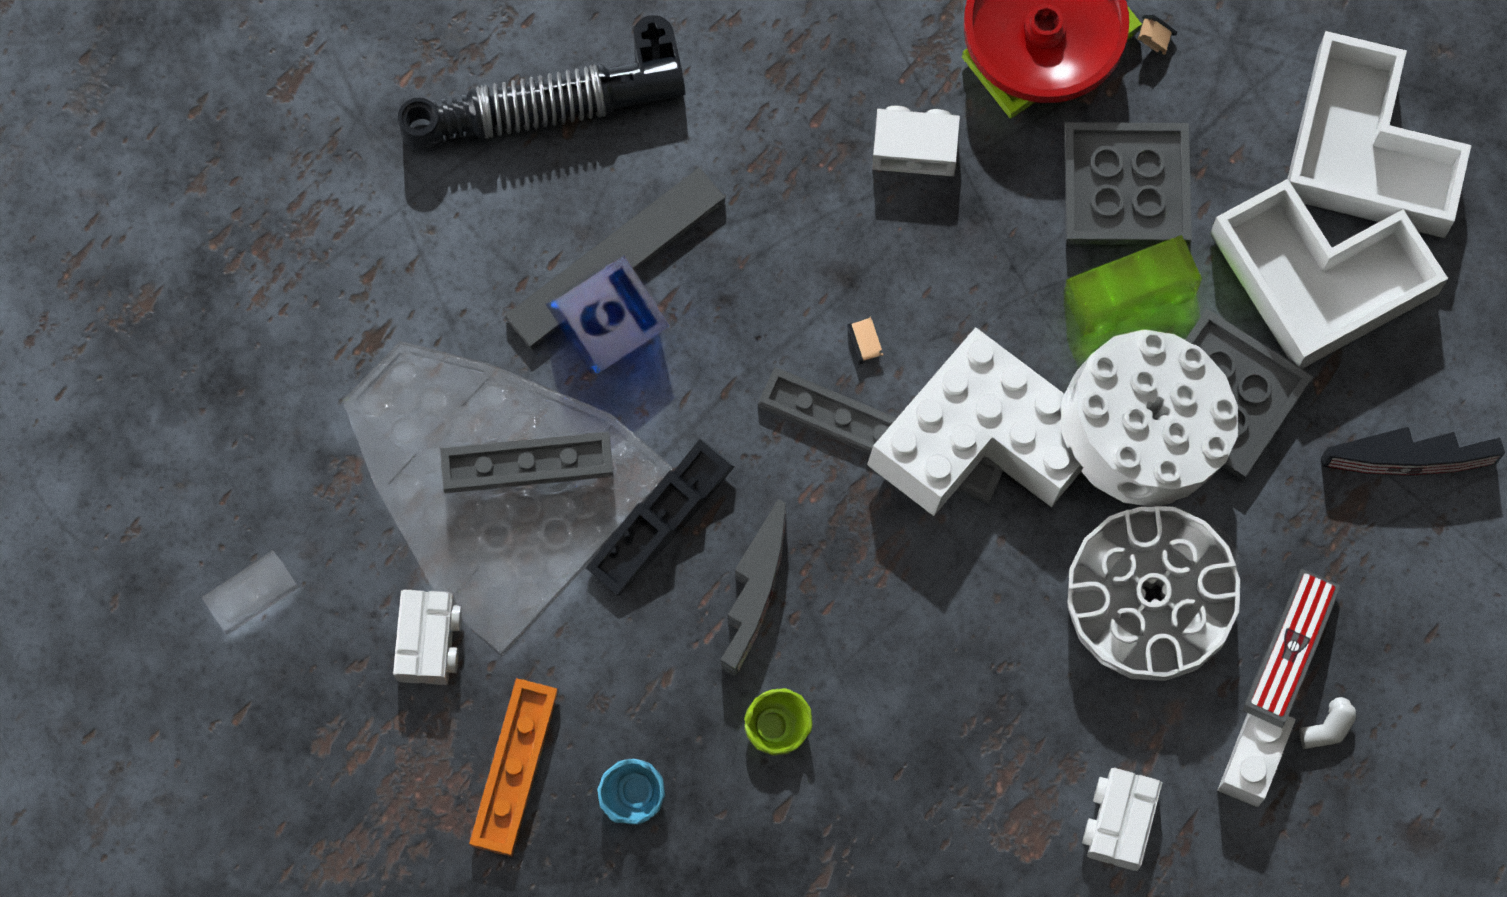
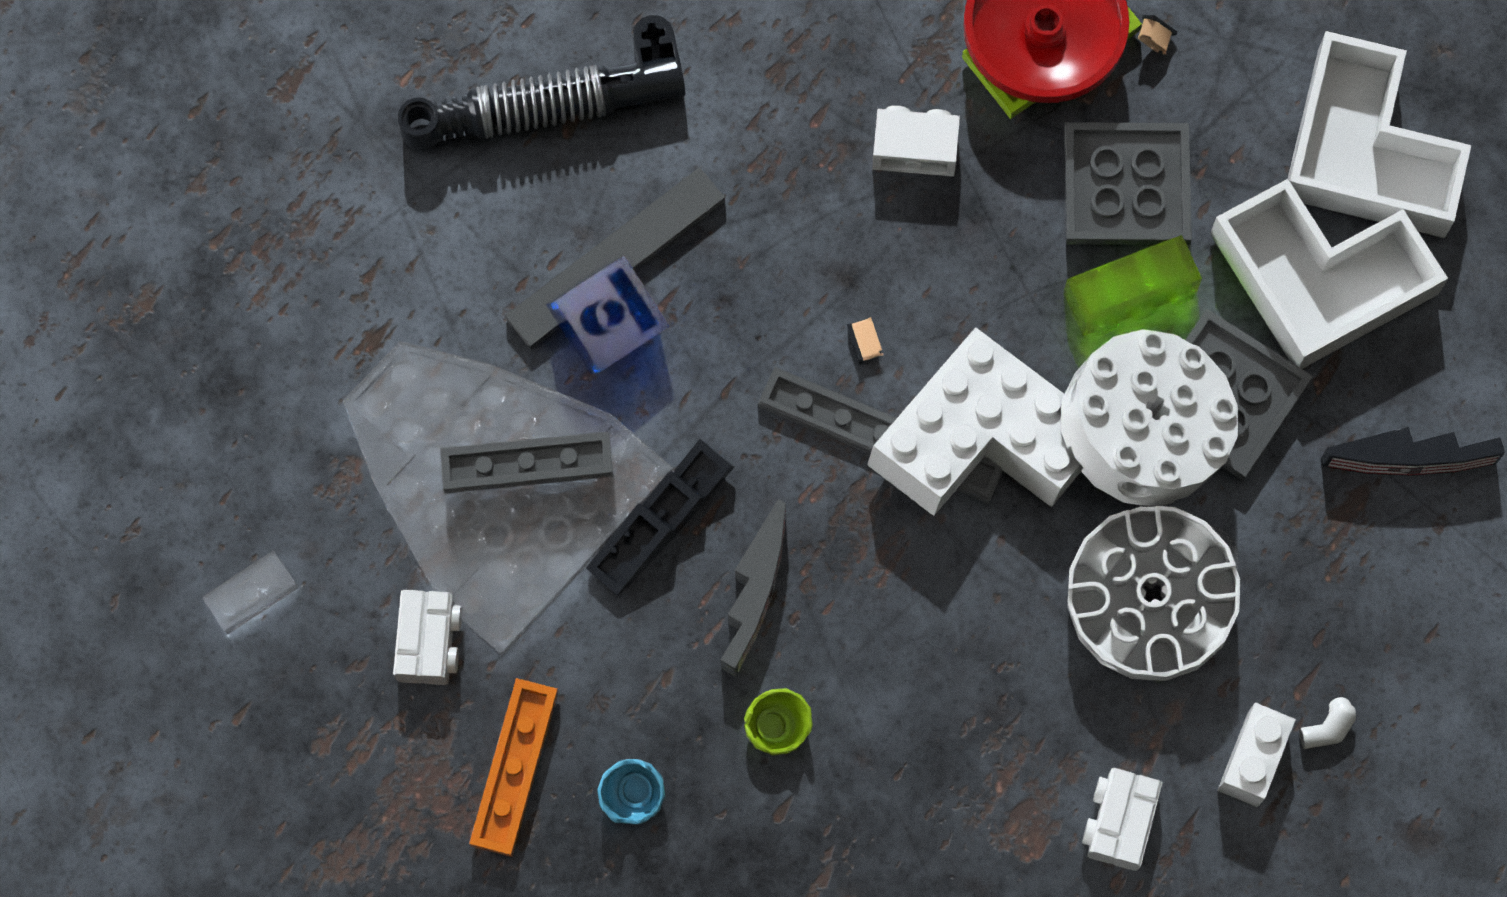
slope [1242,568,1341,728] -> none

